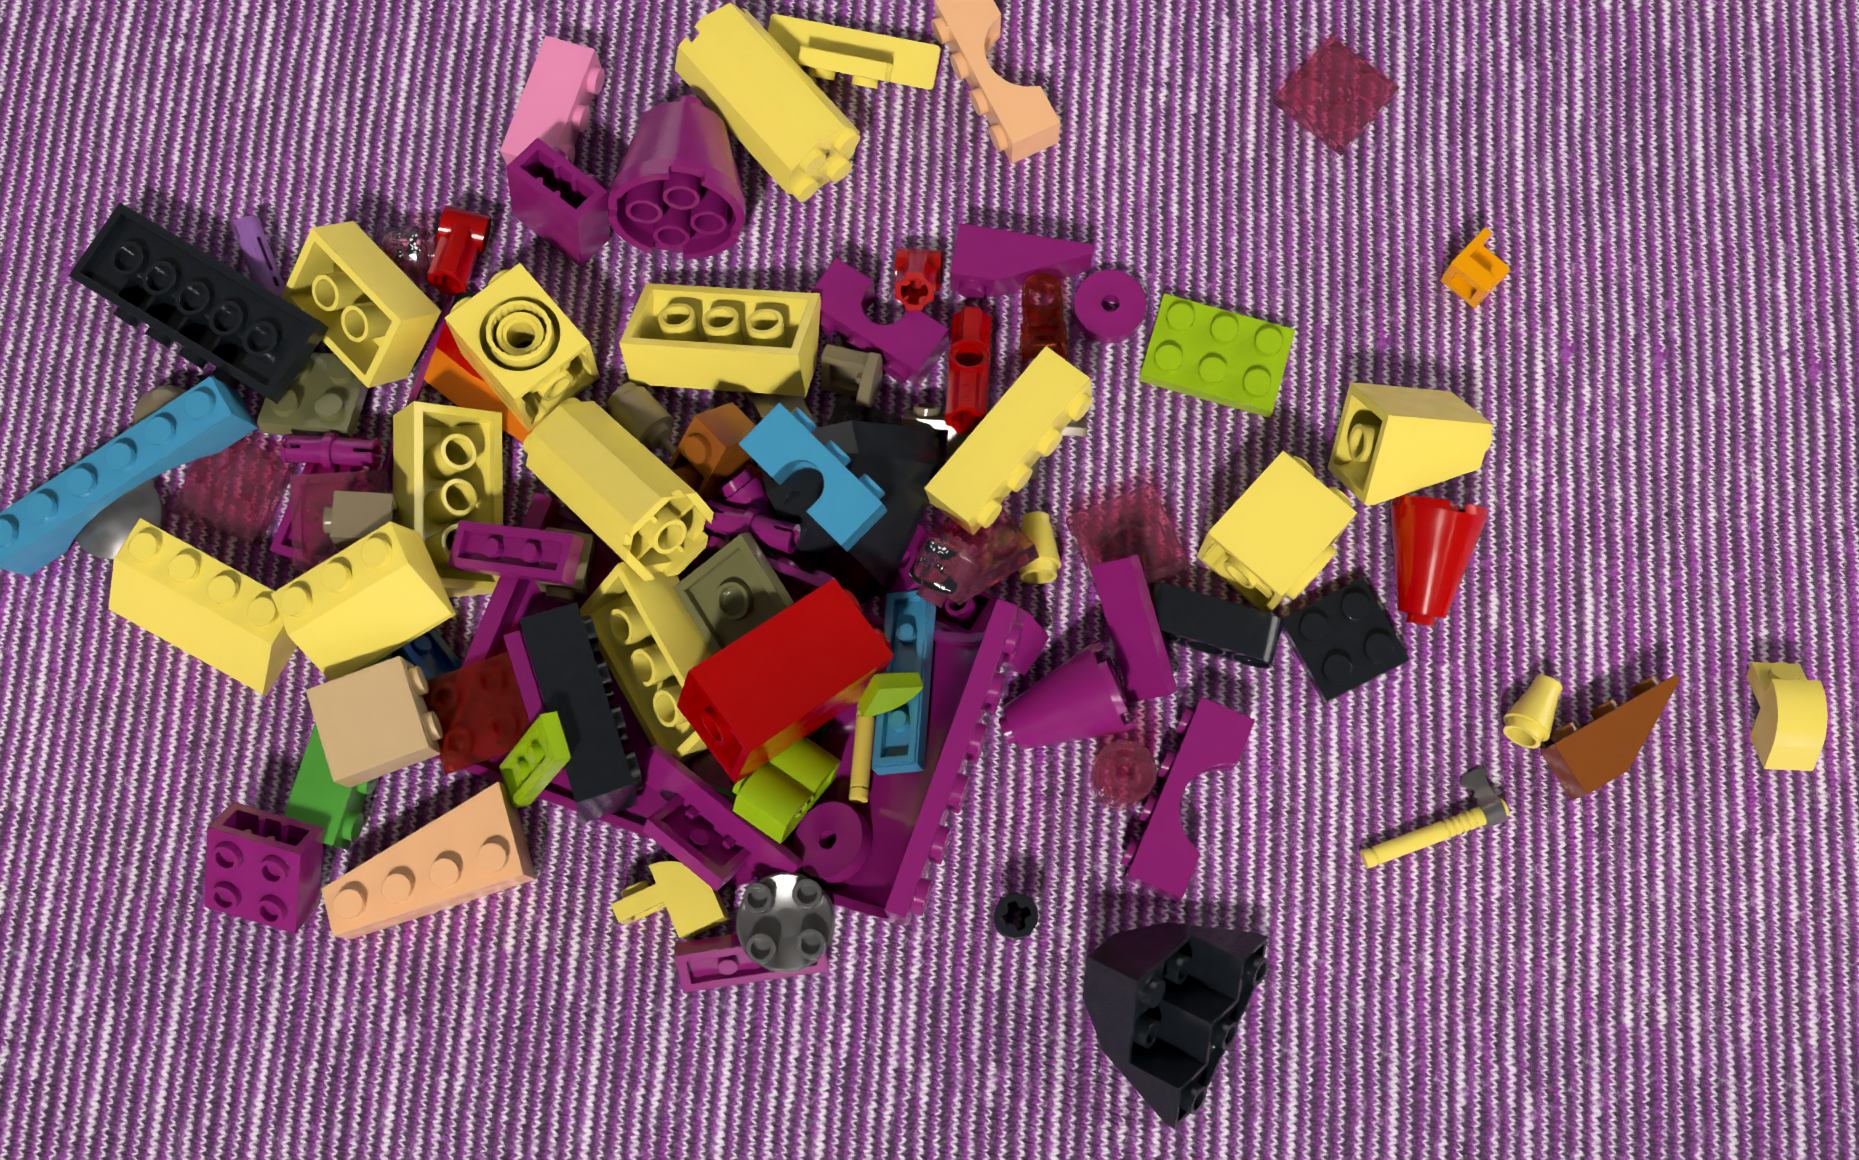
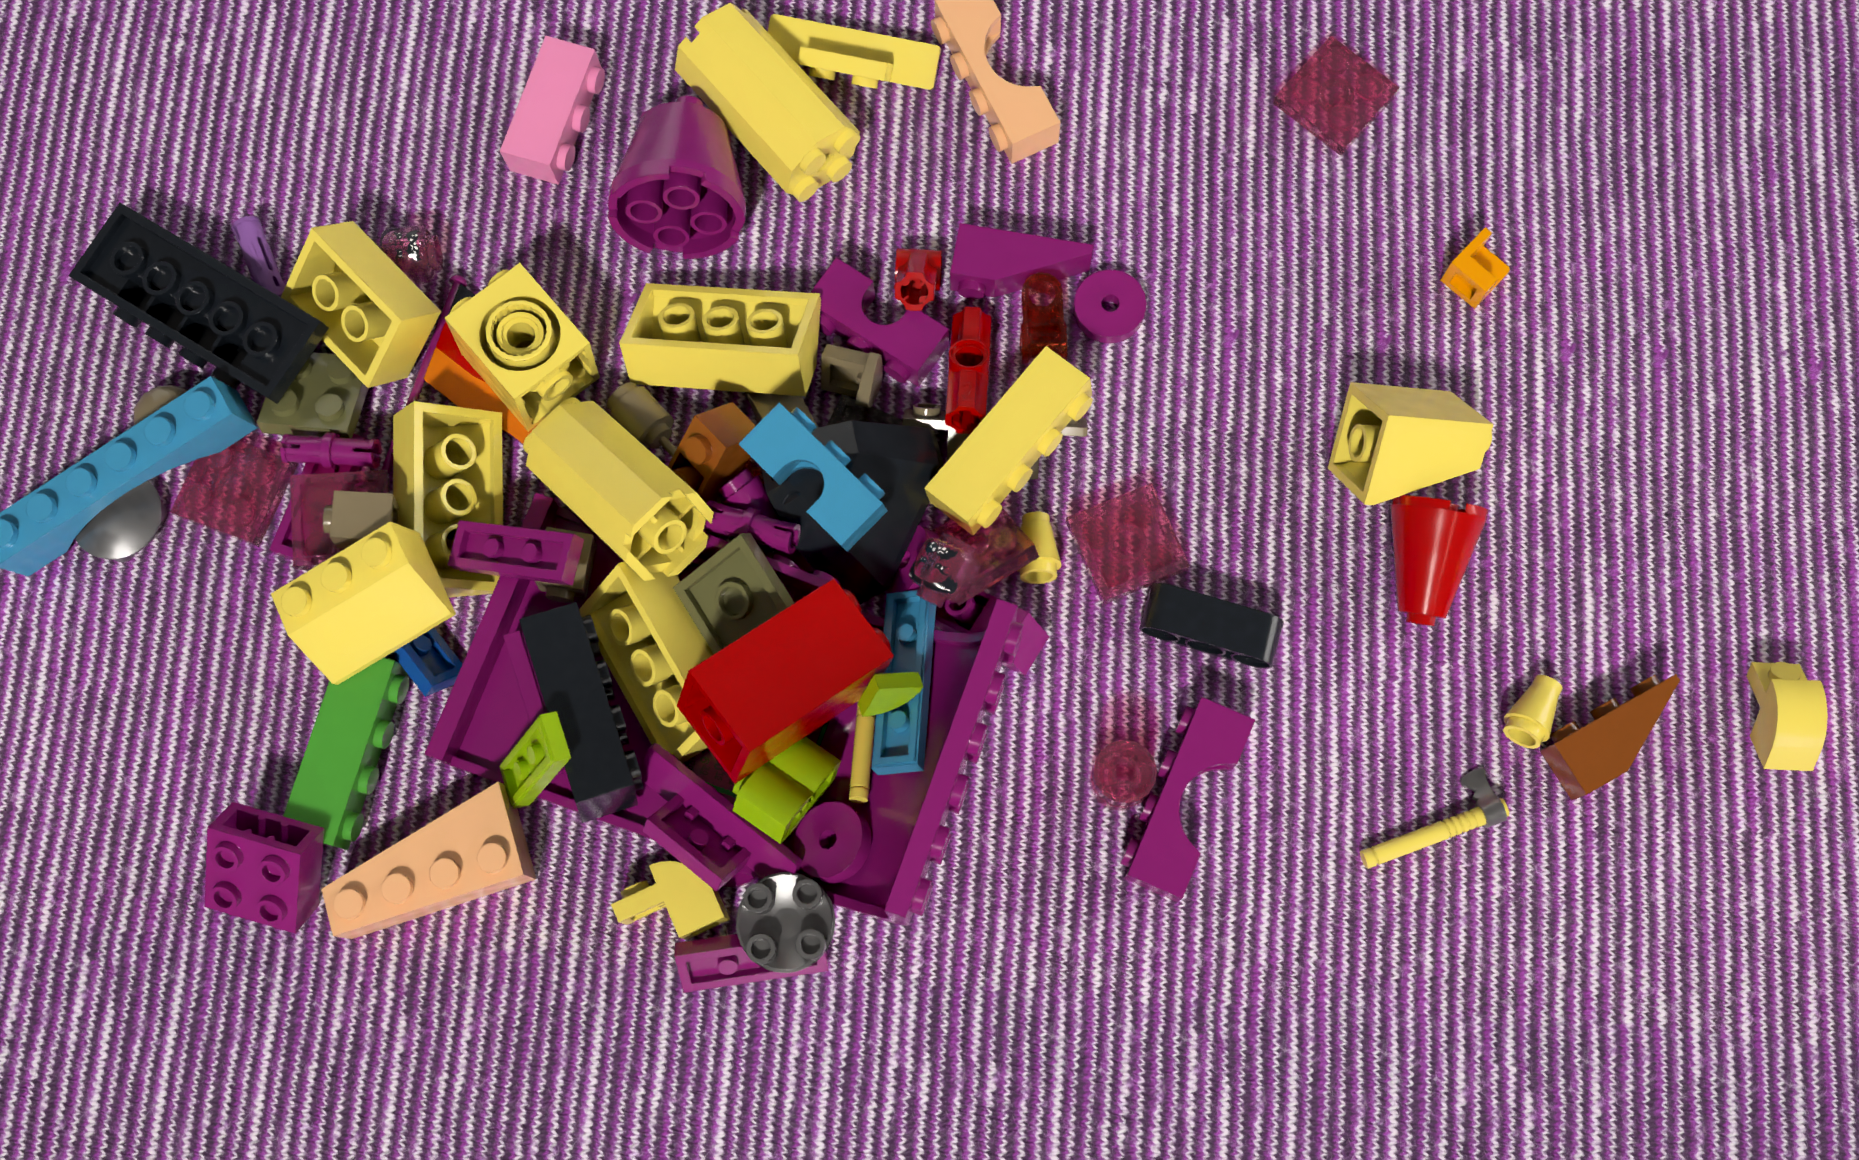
light yellow slope [108,518,297,696] -> none
tan brick [306,656,443,788] -> none
clear red hinge [423,651,531,774] -> none
red piece [428,205,492,296] -> none
magenta brick [506,138,610,267] -> none
black bush [993,893,1039,941] -> none
magenta cone [999,640,1138,750] -> none
black brick [1082,922,1269,1129] -> none
magenta tile [1091,554,1178,702] -> none
lime plate [1138,293,1295,418] -> none
light yellow brick [1196,451,1357,614] -> none
black plate [1281,578,1410,705] -> none

